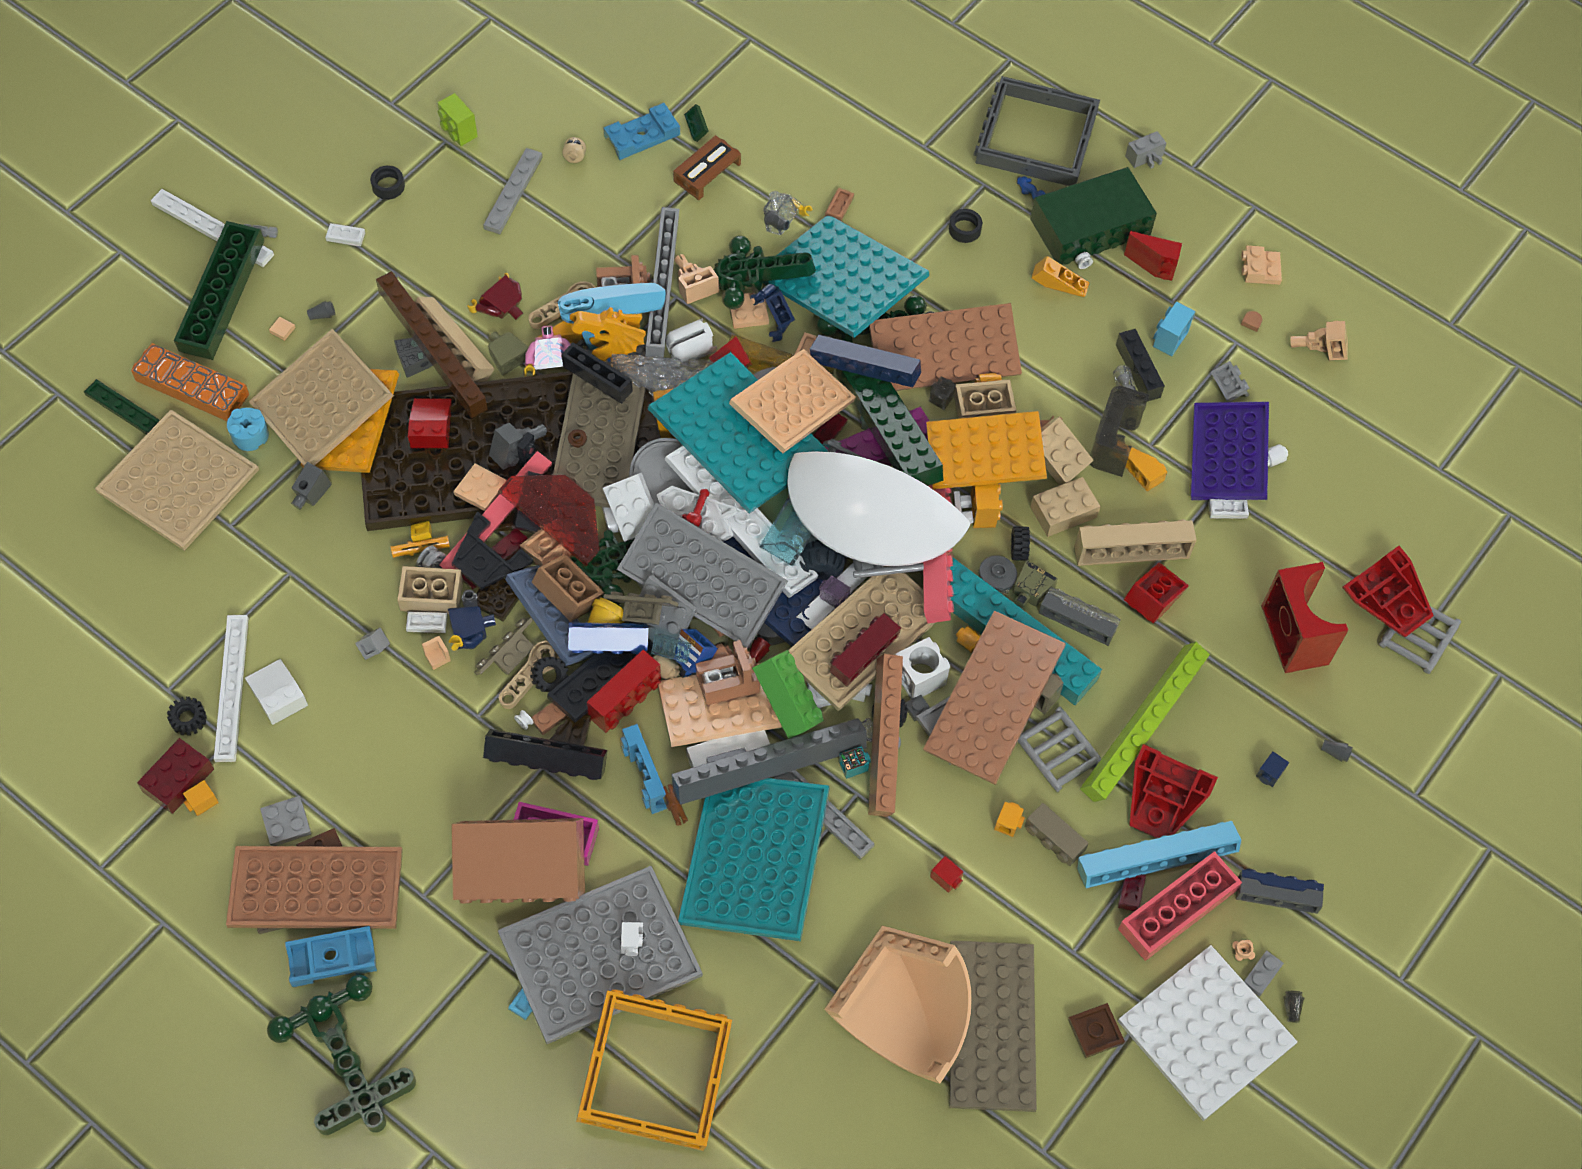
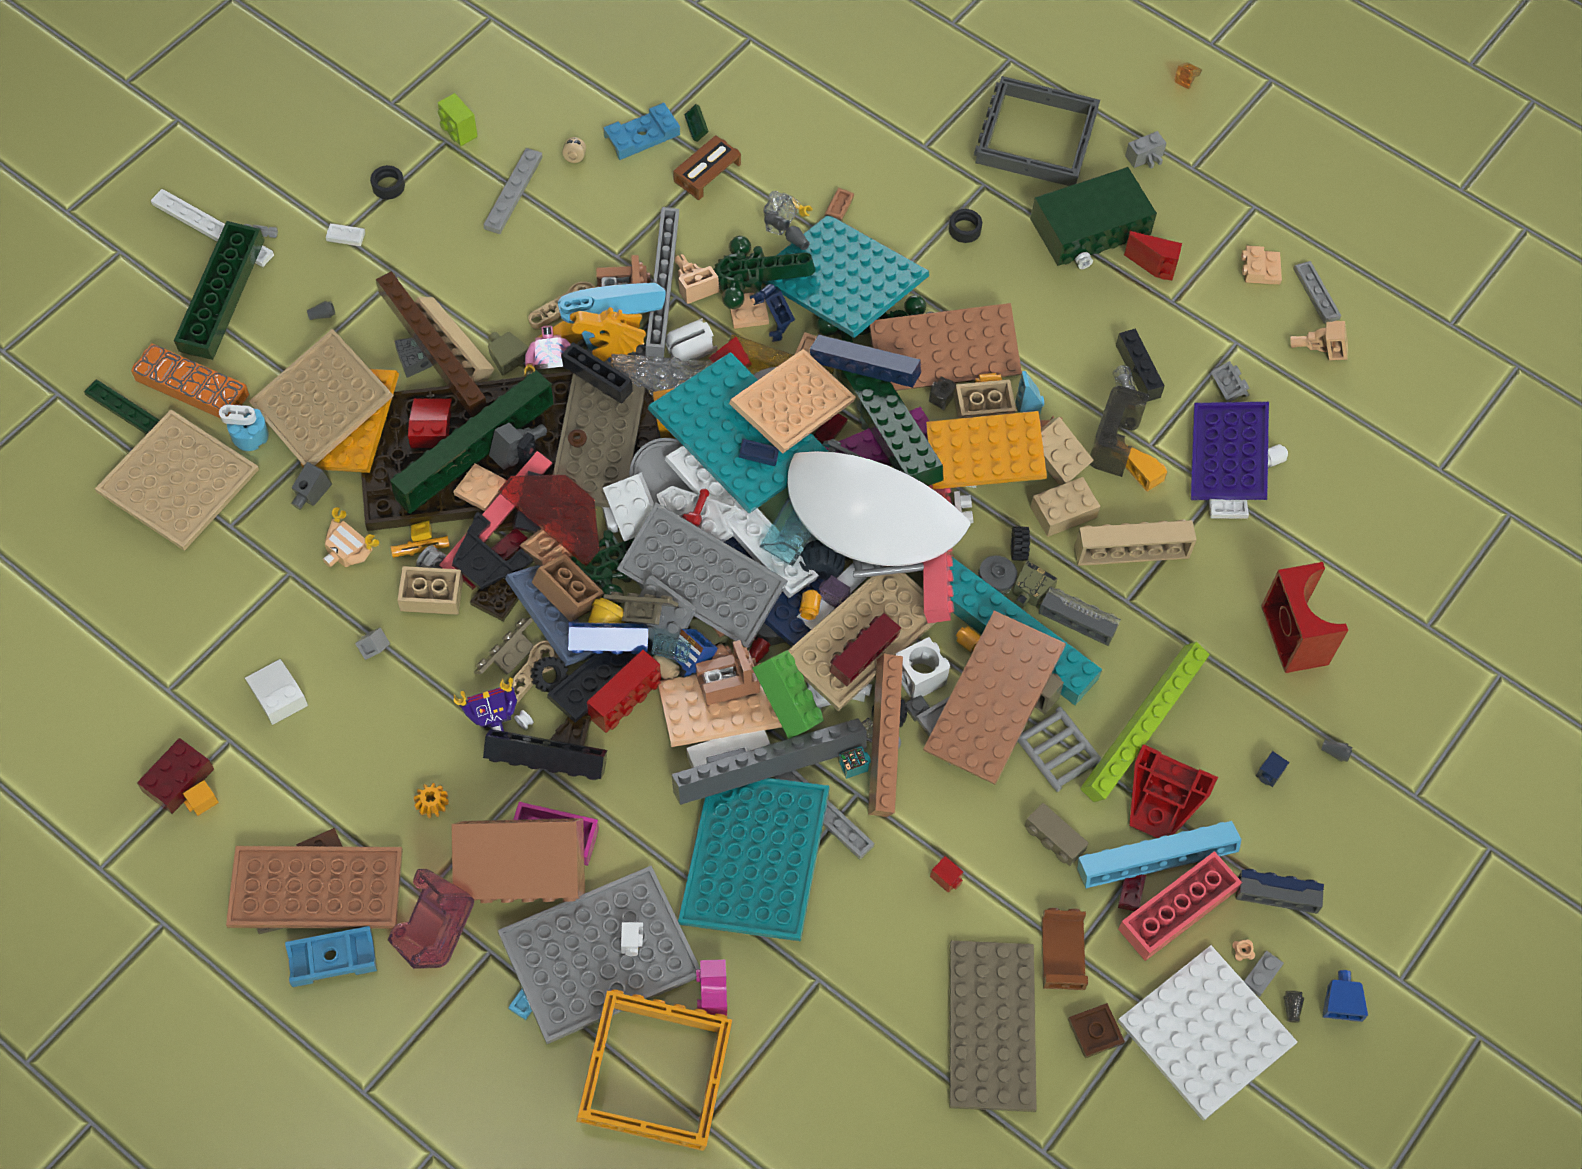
black tyre [167,696,207,736] -> none
white plate [214,615,249,762] -> none
light grey plate [260,796,311,846] -> none
dark green piece [267,975,416,1135] -> none
light nougat tile [269,317,295,341] -> none
white plate [406,612,447,633] -> none
light nougat panel [422,636,451,670] -> none
dark blue torso [448,590,496,651] -> none
dark red torso [467,273,523,320] -> none
nougat plate [531,703,568,735] -> none
dark azure piece [620,724,667,814] -> none
dark orange pin [663,784,688,826] -> none
light nougat panel [824,926,971,1084] -> none
light orange brick [970,483,1003,528] -> none
light orange brick [994,802,1025,837] -> none
blue animal [1017,176,1046,199] -> none
light orange slope [1031,256,1090,297] -> none
red slope [1124,562,1189,624] -> none
medium azure brick [1153,302,1195,356] -> none
nougat tile [1241,311,1262,332] -> none
red wedge [1342,545,1434,638] -> none
light grey bar [1379,606,1461,674] -> none
none -> white beam [219,405,256,425]
none -> light nougat torso [323,507,379,567]
none -> clear pink windscreen [388,869,474,969]
none -> dark green brick [390,370,554,514]
none -> light orange gear [414,783,449,818]
none -> dark purple torso [454,678,517,731]
none -> dark pink brick [696,960,727,1016]
none -> dark blue tile [738,439,779,466]
none -> dark grey cone [785,226,810,250]
none -> light orange brick [799,590,822,620]
none -> medium azure slope [1015,371,1045,414]
none -> dark orange panel [1042,908,1088,990]
none -> clear orange slope [1175,62,1202,89]
none -> light grey tile [1294,261,1341,324]
none -> blue torso [1323,970,1368,1022]

